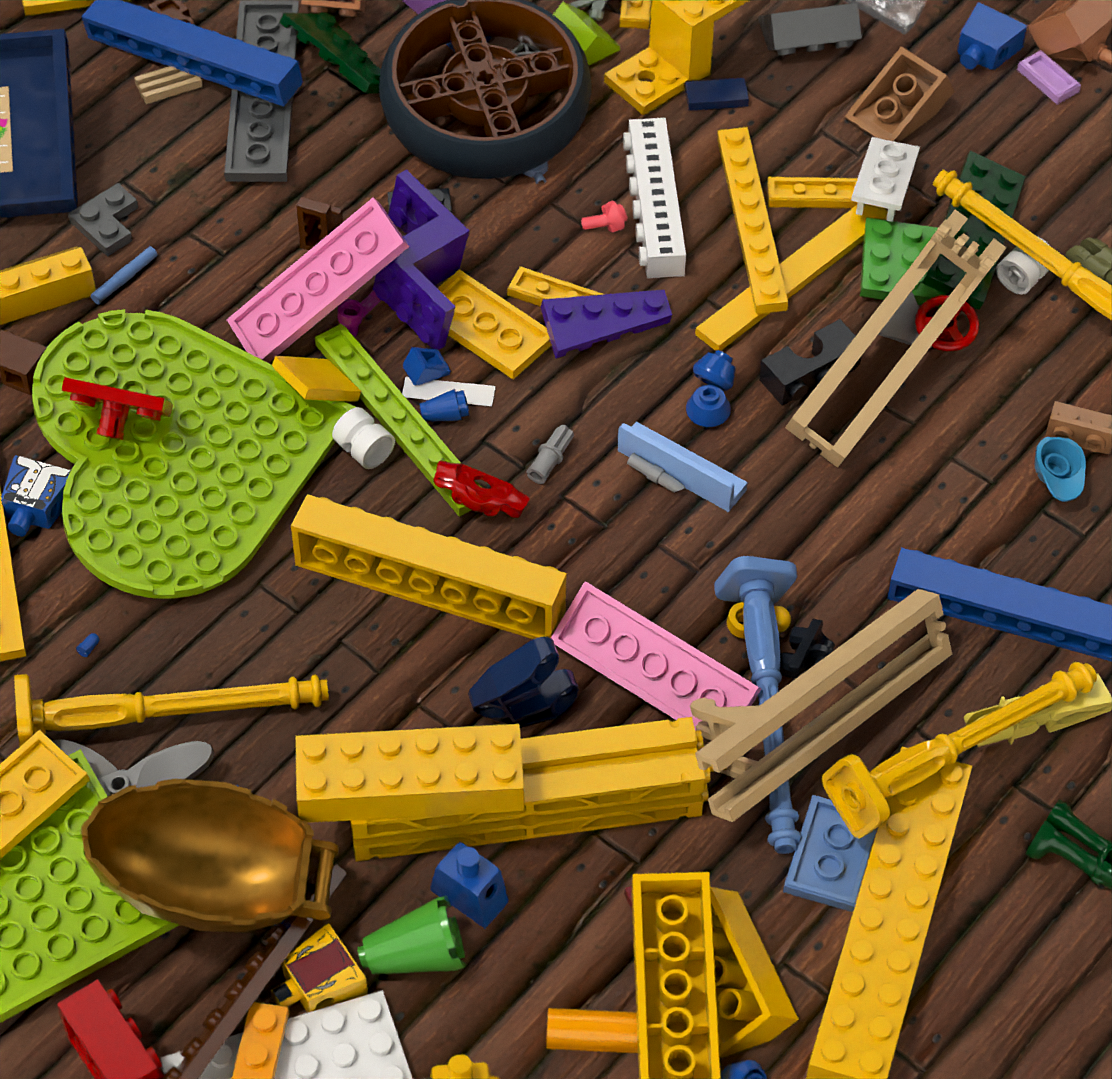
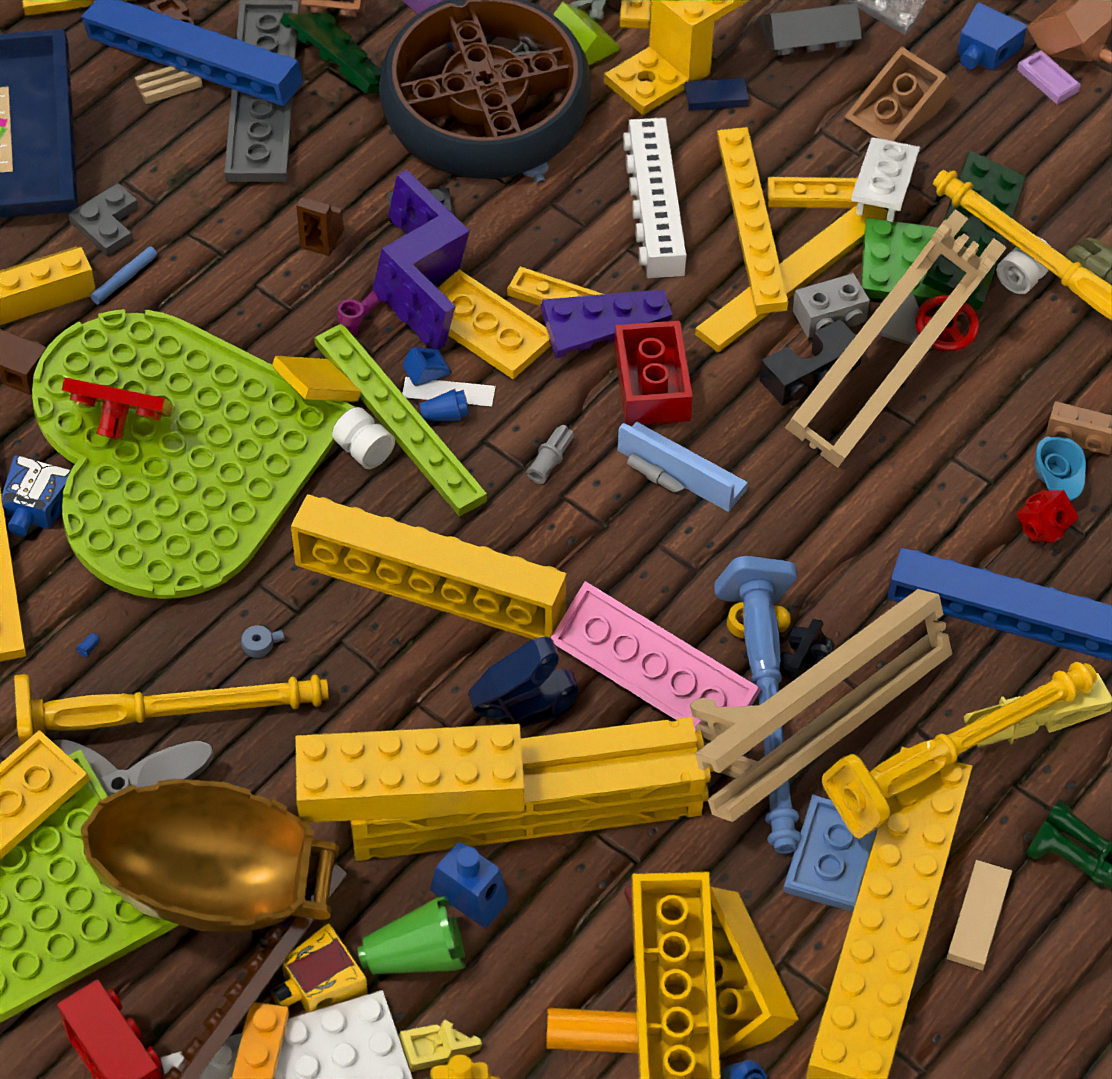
bright pink plate [227,197,409,363] -> none
red piece [433,460,530,518] -> none
coral plate [581,201,627,232] -> none
blue cone [686,385,731,427] -> none
blue cone [693,350,736,391] -> none
none -> sand blue piece [241,625,285,658]
none -> light yellow slope [399,1019,482,1072]
none -> red brick [614,321,693,426]
none -> light grey brick [793,273,870,339]
none -> tan tile [947,860,1012,970]
none -> red brick [1016,490,1079,543]

